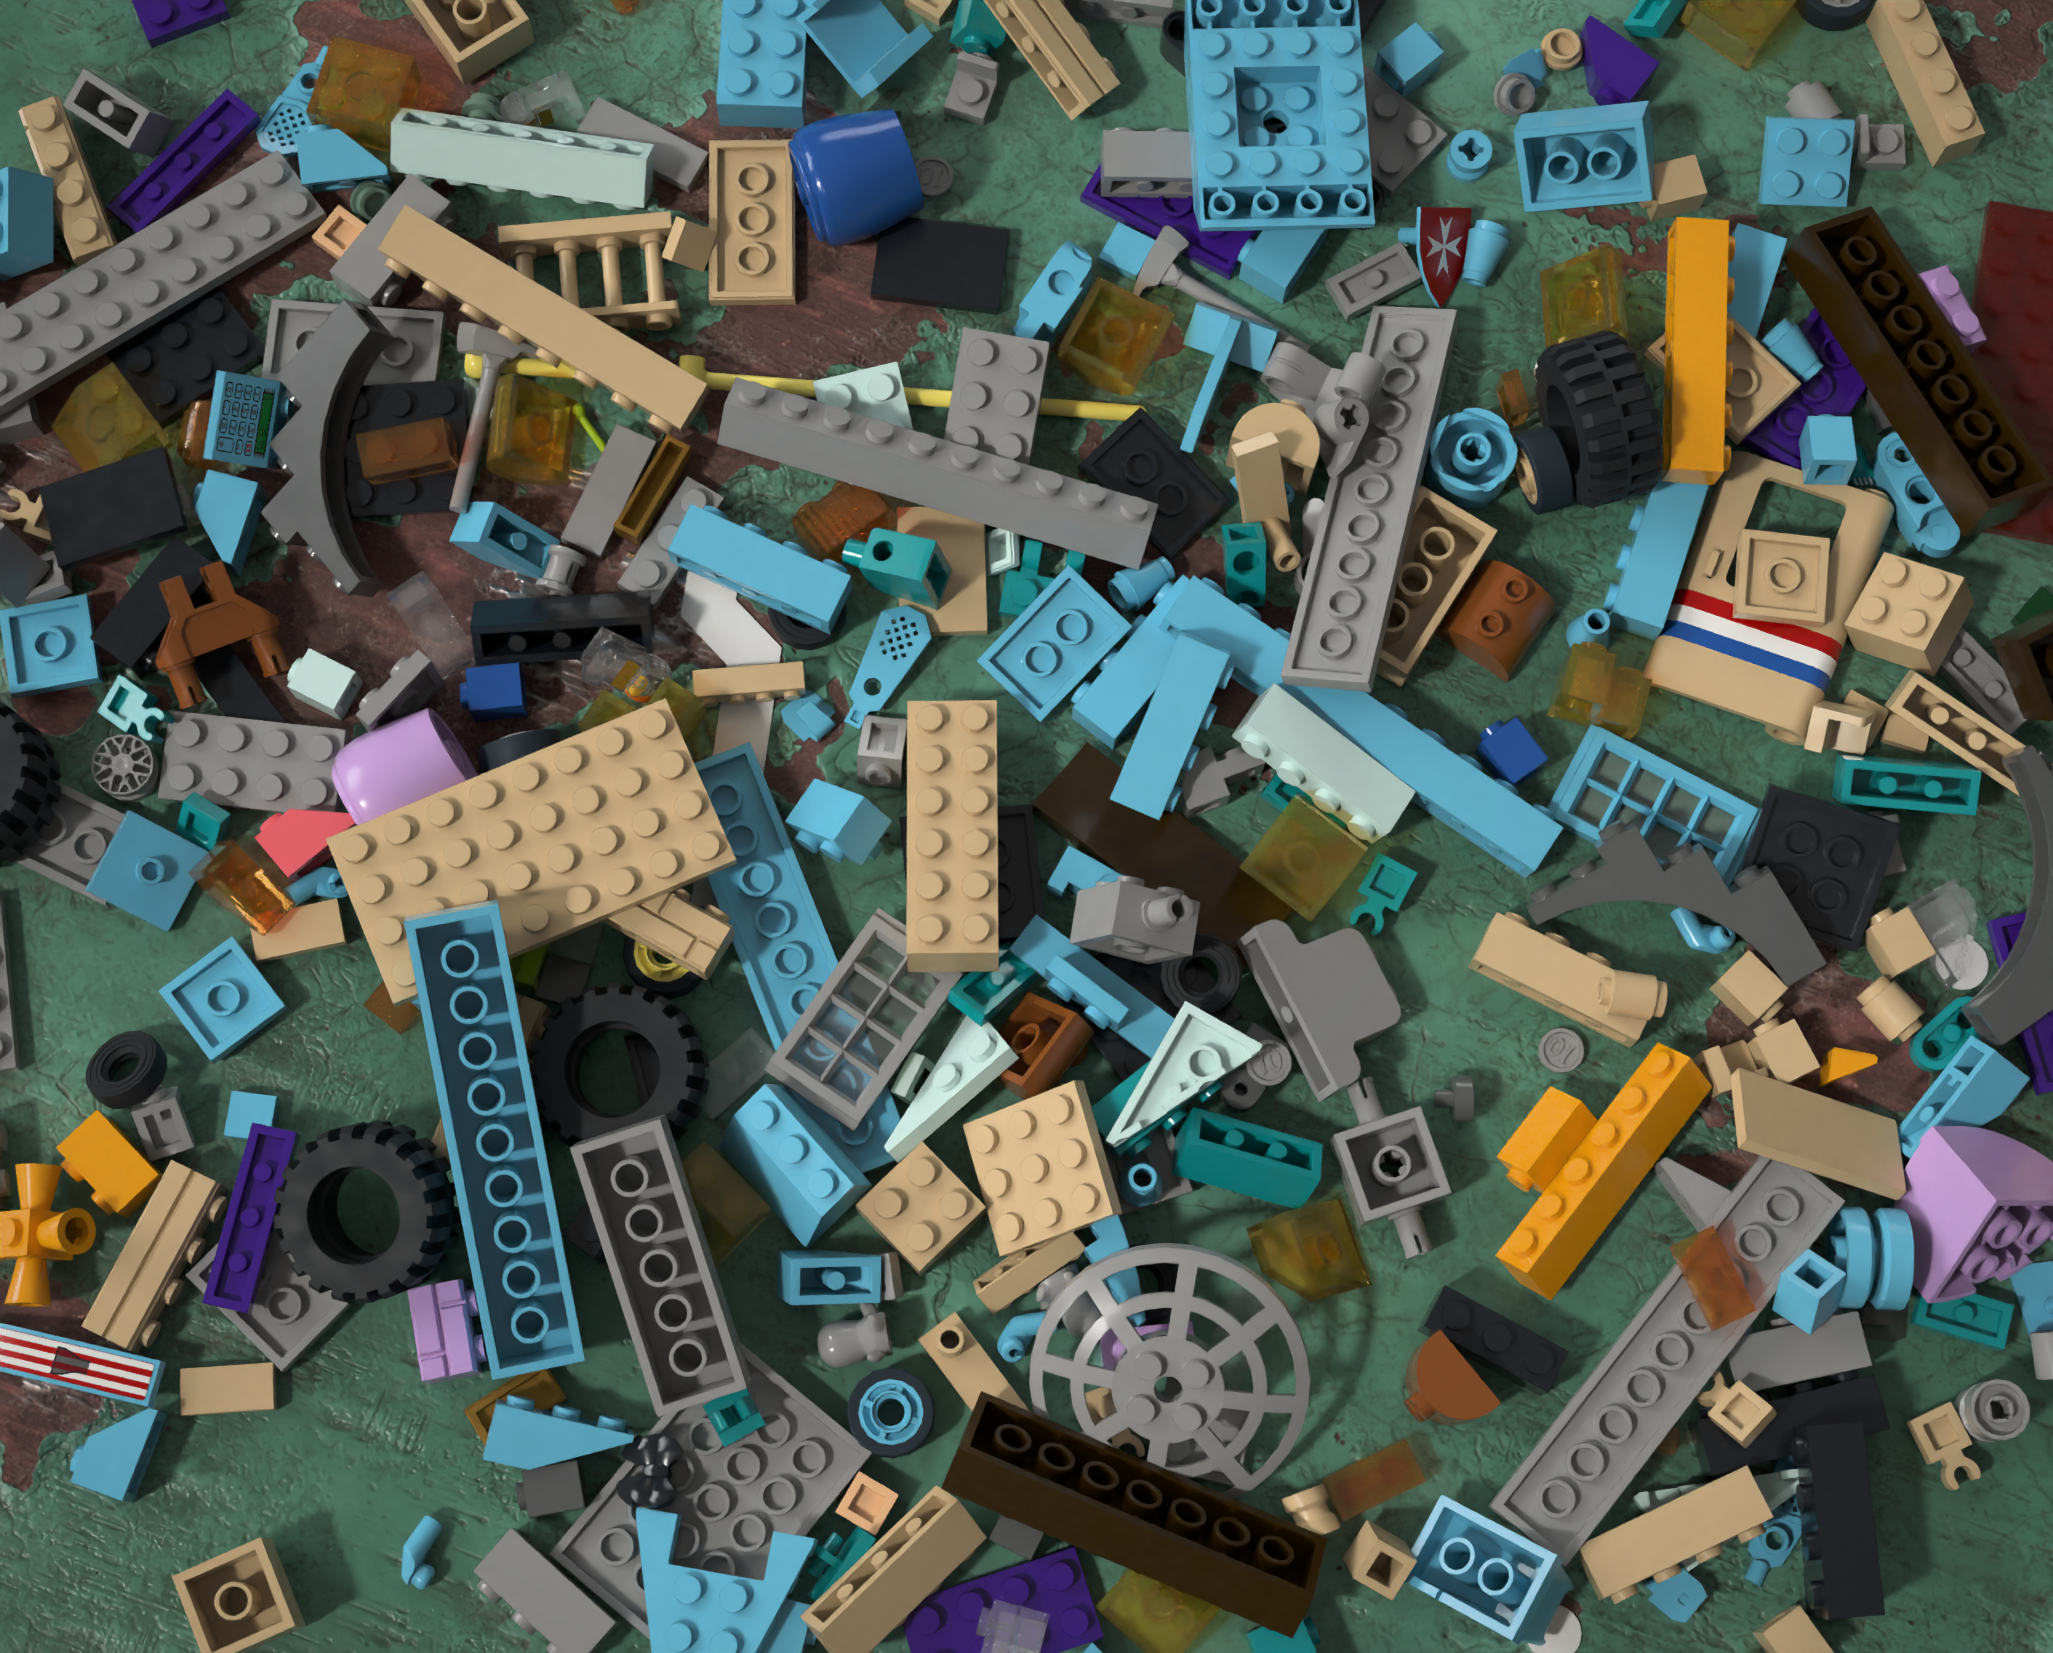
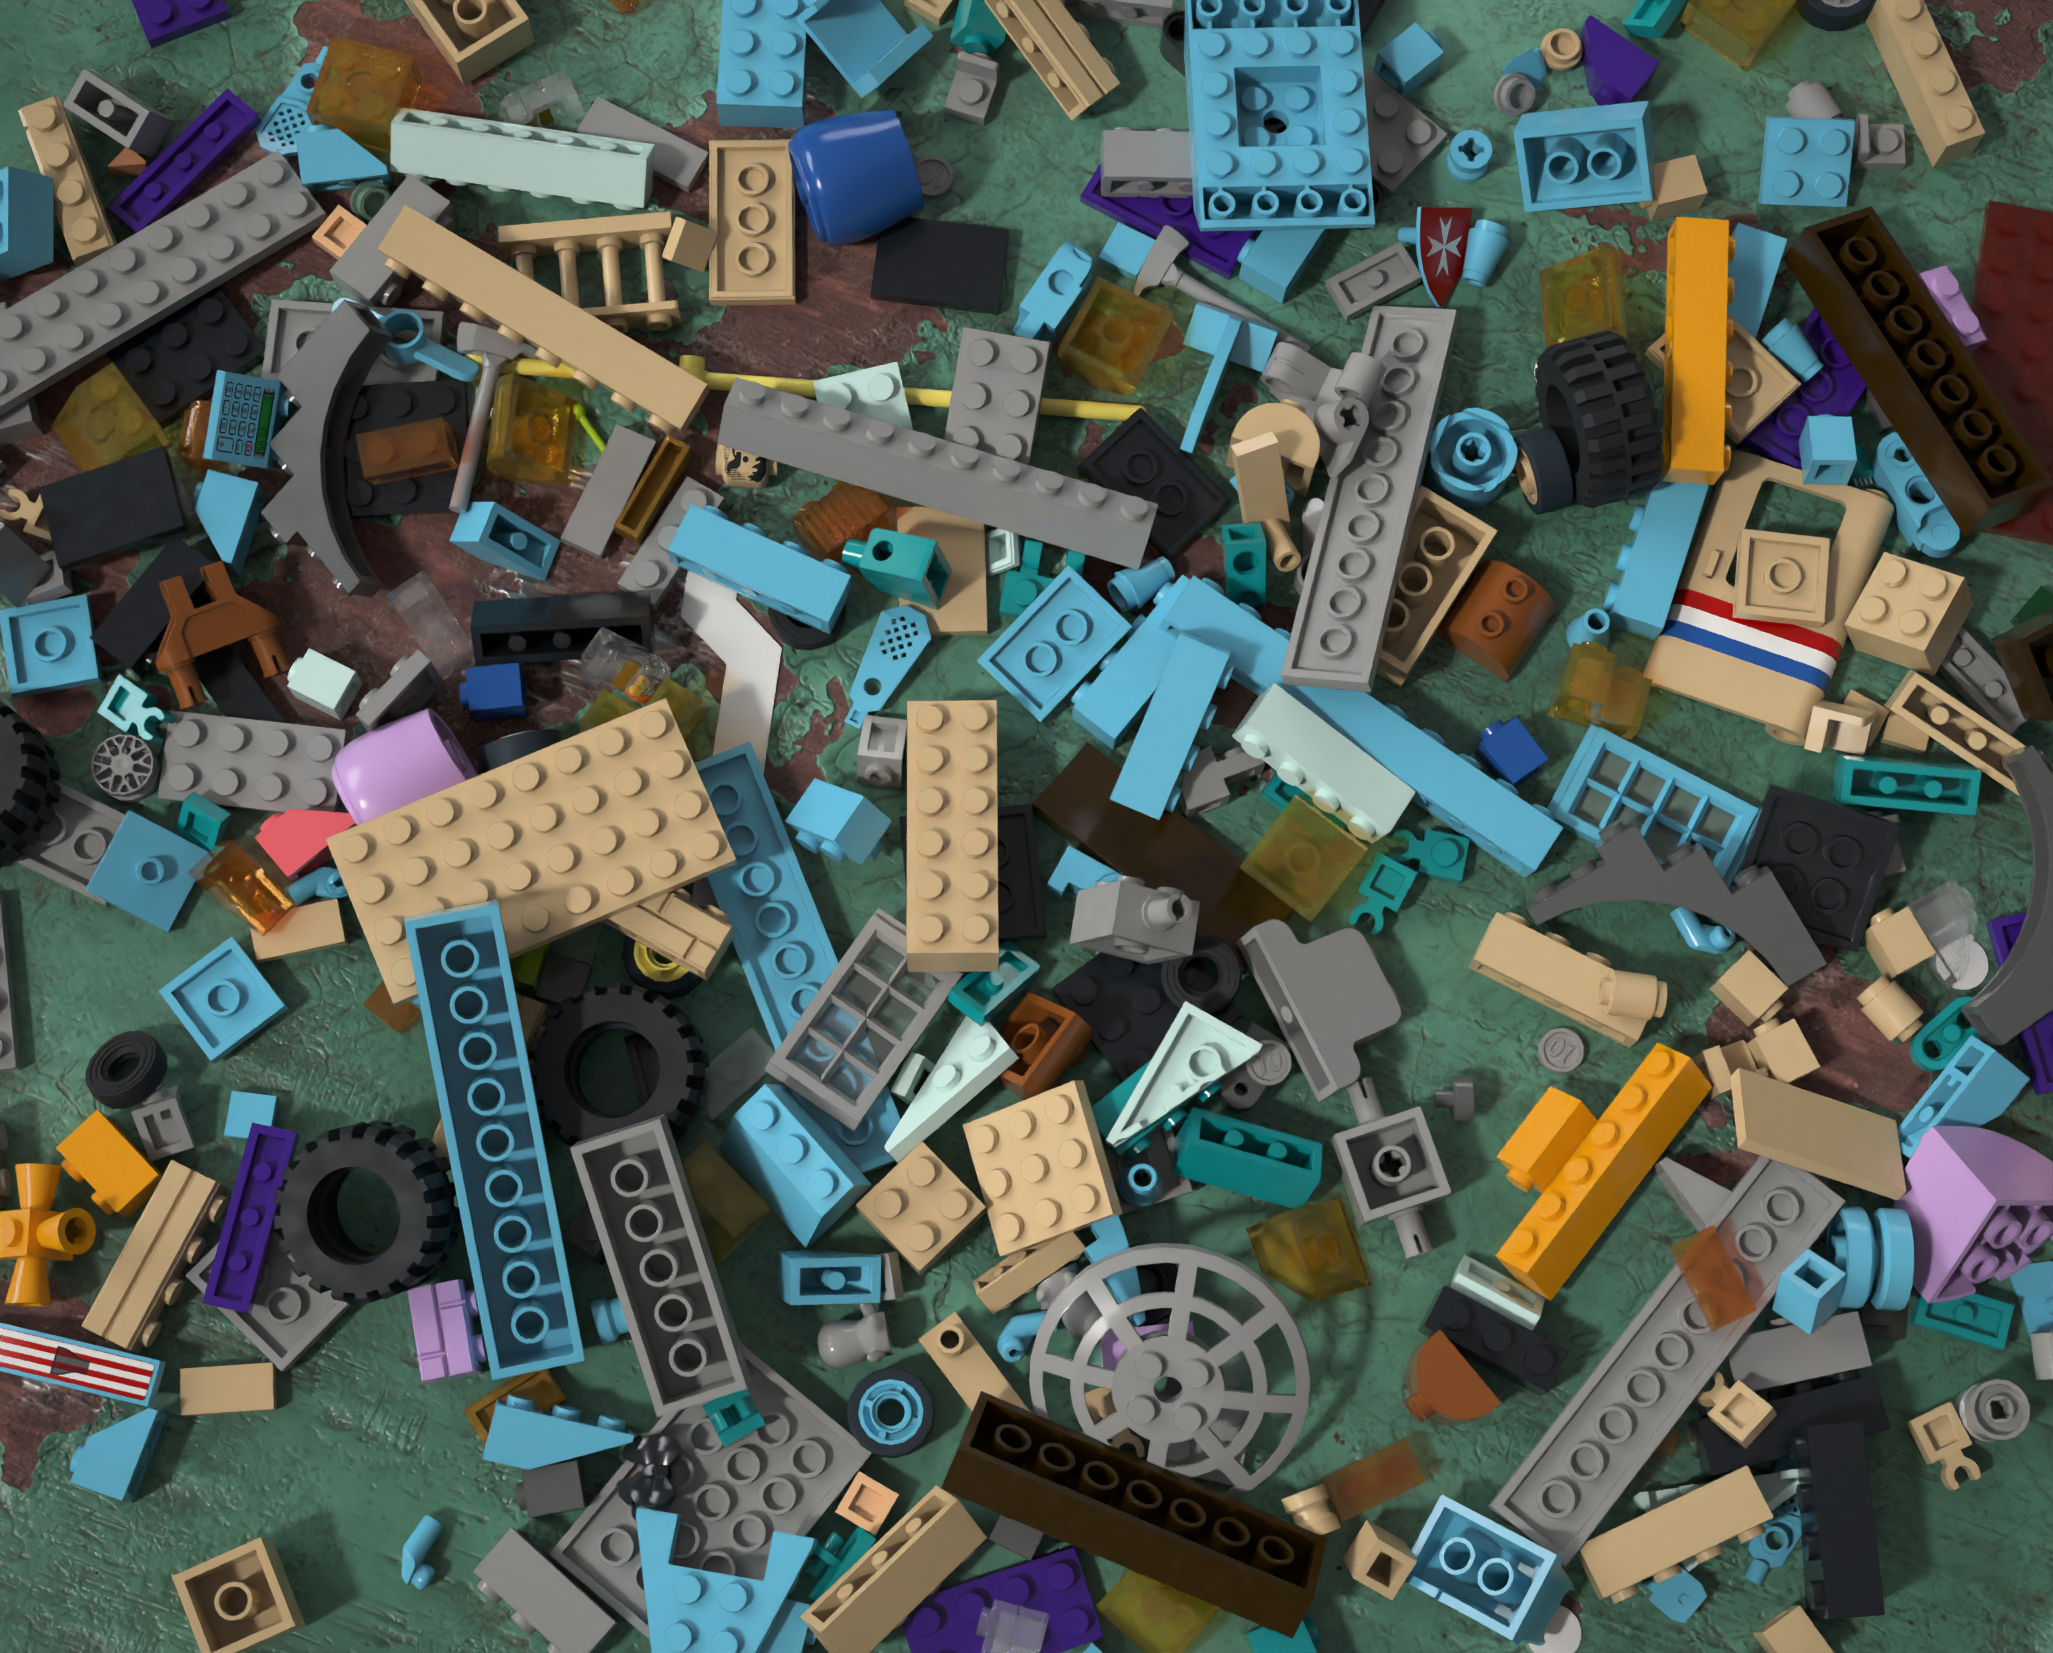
sand green plate [461,93,505,122] -> none
light grey bush [535,544,587,597] -> none
tan piece [692,661,806,707] -> none
medium azure piece [780,689,836,742] -> none
medium azure bracket [1009,915,1175,1059] -> none
clear orange tile [1495,369,1531,427] -> none
light orange slope [1819,1047,1878,1087] -> none
none -> nougat piece [107,147,149,178]
none -> medium azure piece [332,298,479,382]
none -> medium azure wheel [590,1297,630,1345]
none -> tan head [716,444,780,489]
none -> teal plate [1388,829,1470,884]
none -> light aqua plate [1450,1254,1546,1331]

